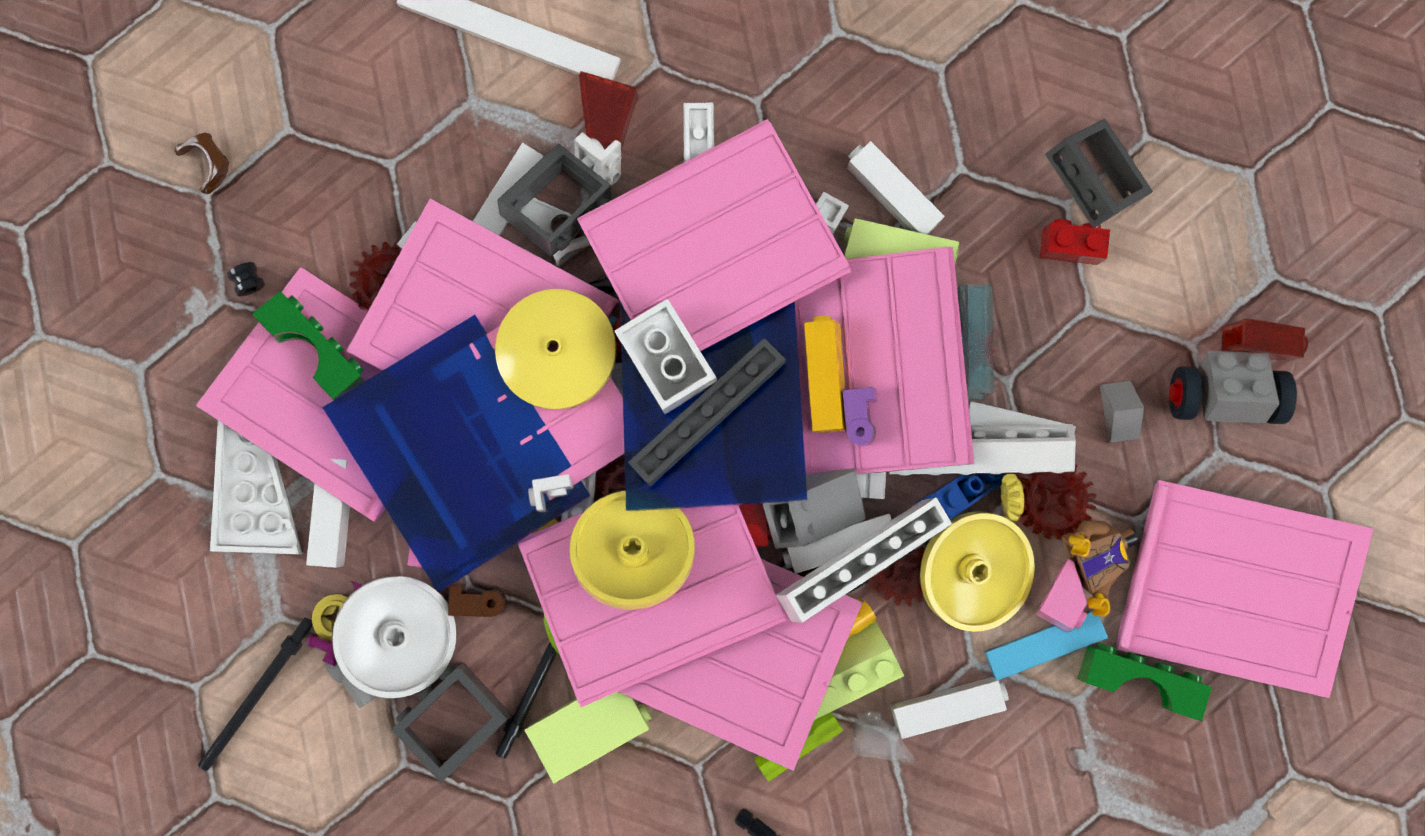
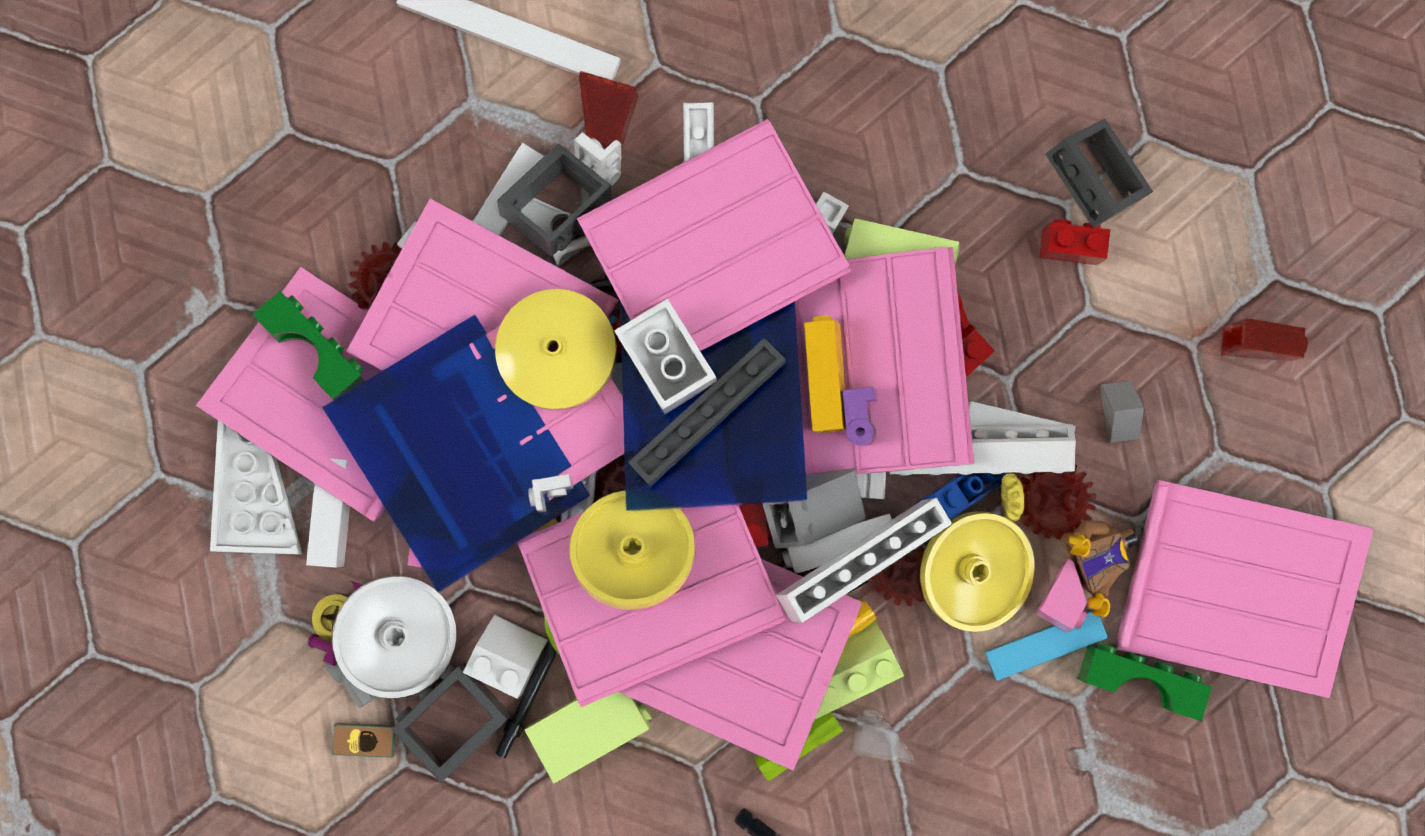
reddish brown helmet [174,133,230,194] -> none
black bar [198,617,313,771] -> none
black wheel [227,262,265,297] -> none
reddish brown leg [448,584,507,617] -> none
white brick [847,141,945,235] -> none
white brick [890,677,1009,739] -> none
clear light blue brick [957,284,994,400] -> none
light grey brick [1169,351,1297,424] -> none
none -> tile [332,723,396,758]
none -> white slope [463,615,548,699]

